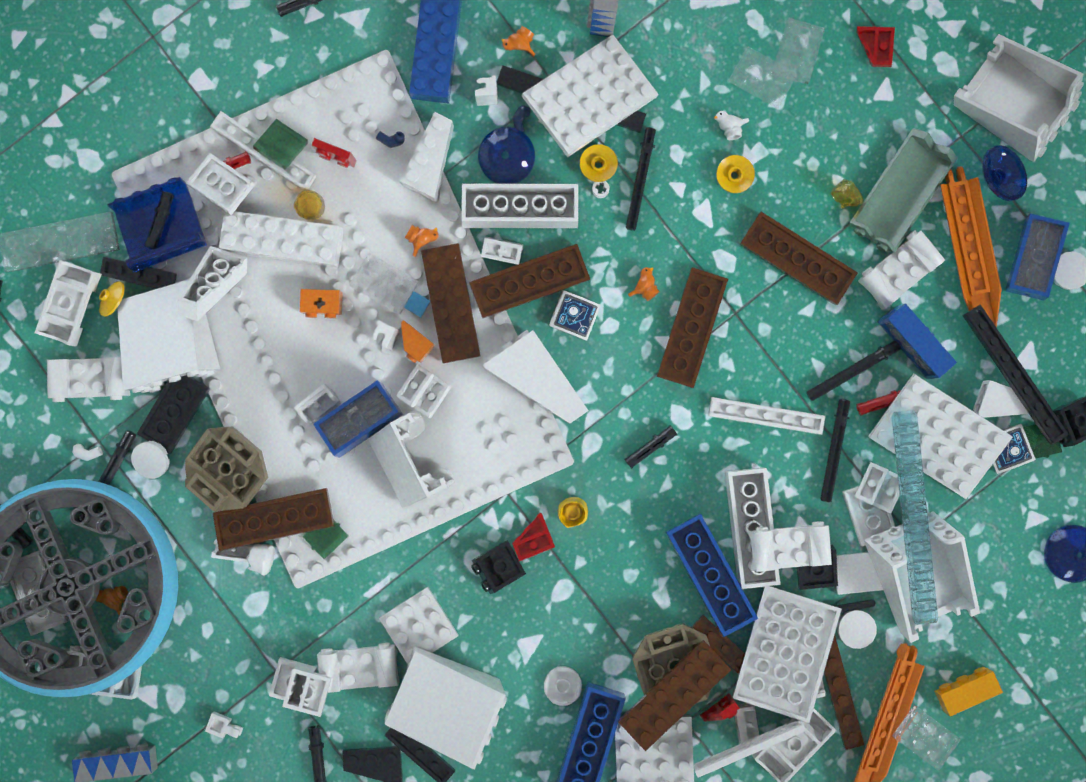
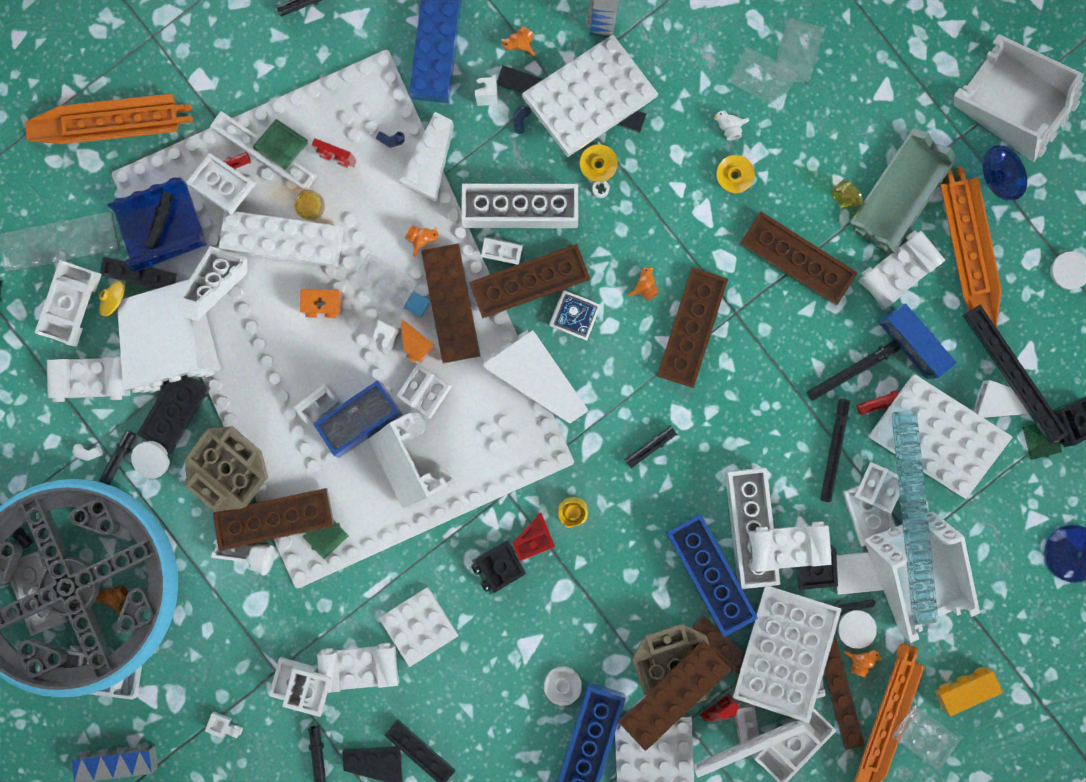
white windscreen [384,646,507,770] -> none
clear blue dish [478,127,535,184] -> none
black axle [626,127,656,231] -> none
white tile [708,397,825,435] -> none
red wing [856,26,895,67] -> none
slope [993,424,1036,474] -> none
clear brick [1005,214,1070,301] -> none
none -> orange hinge [25,94,193,144]
none -> orange animal [844,650,882,677]

